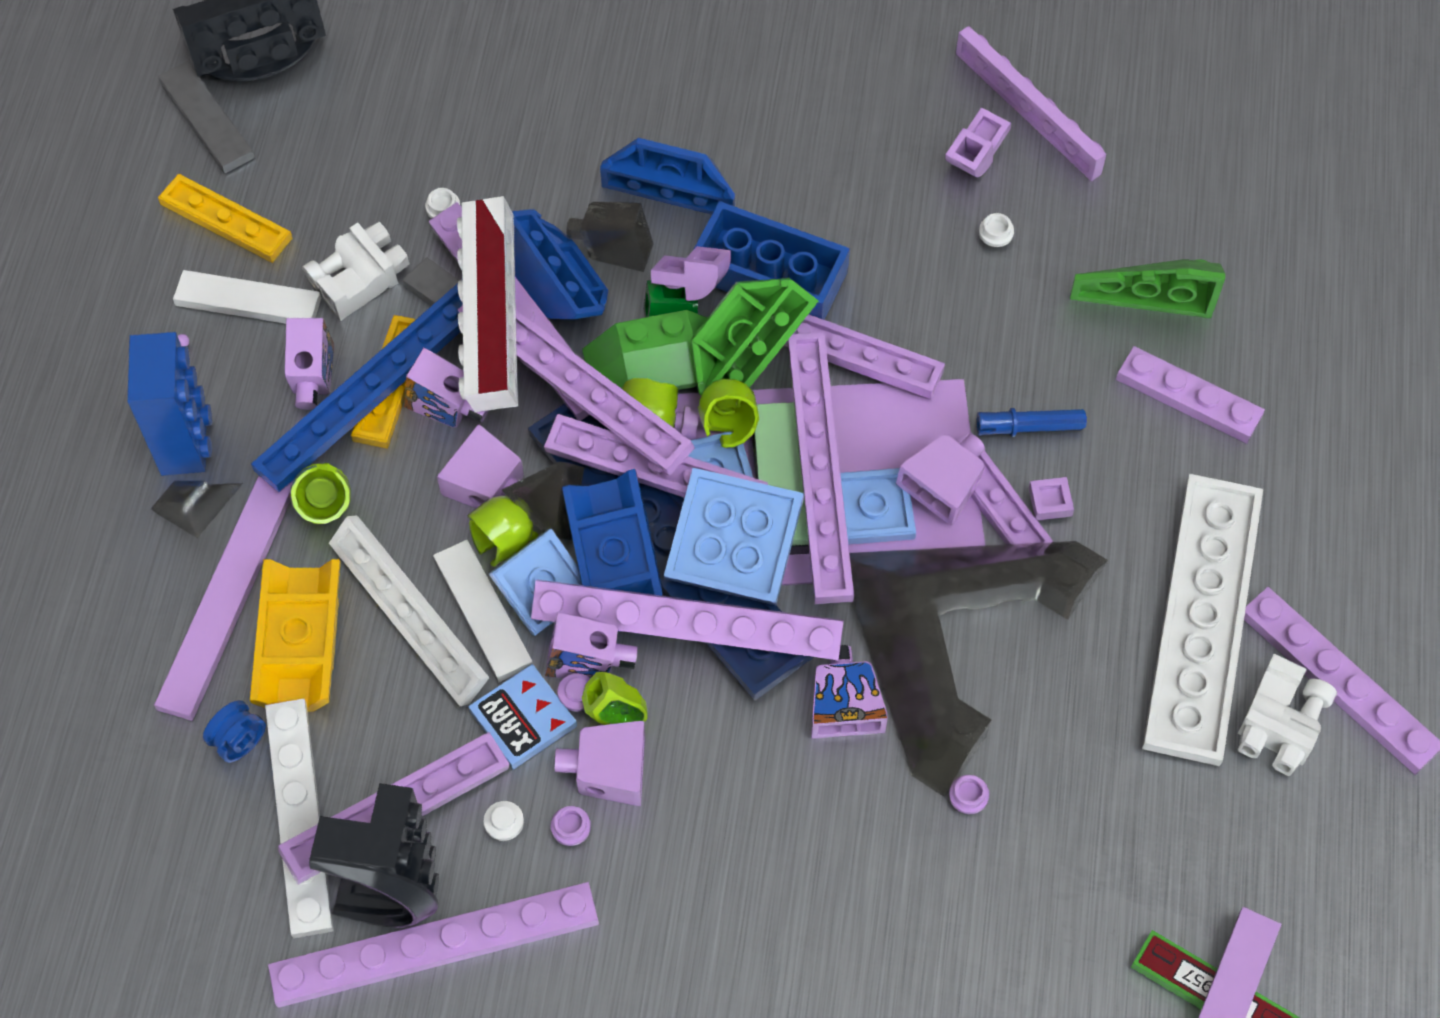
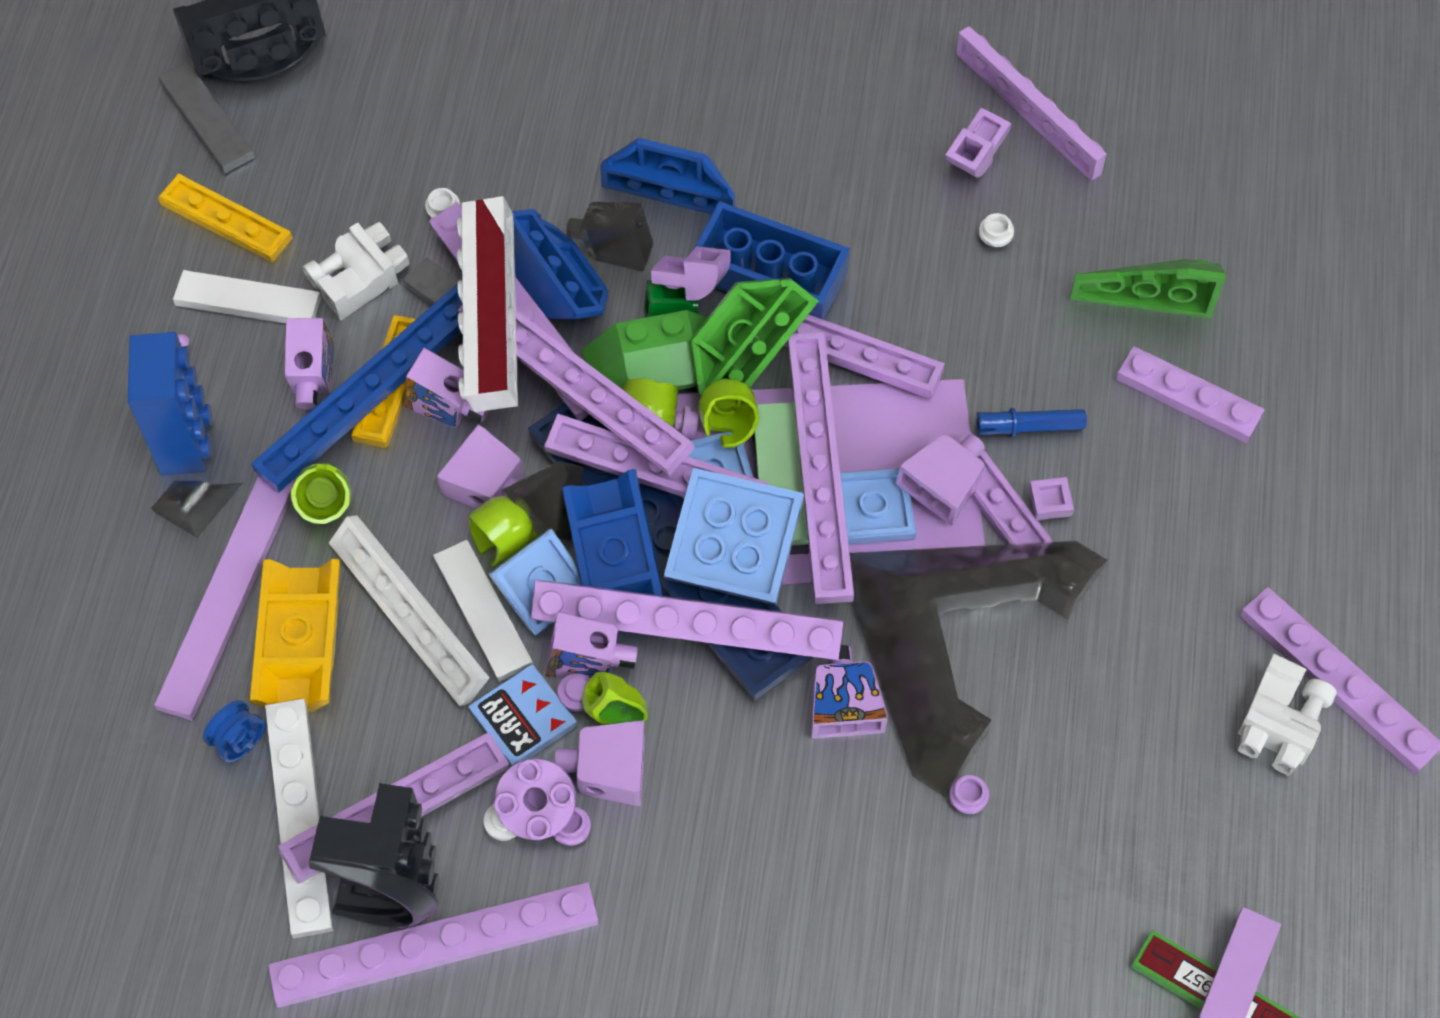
white plate [1142,474,1263,766] -> none
none -> lavender plate [494,758,576,840]

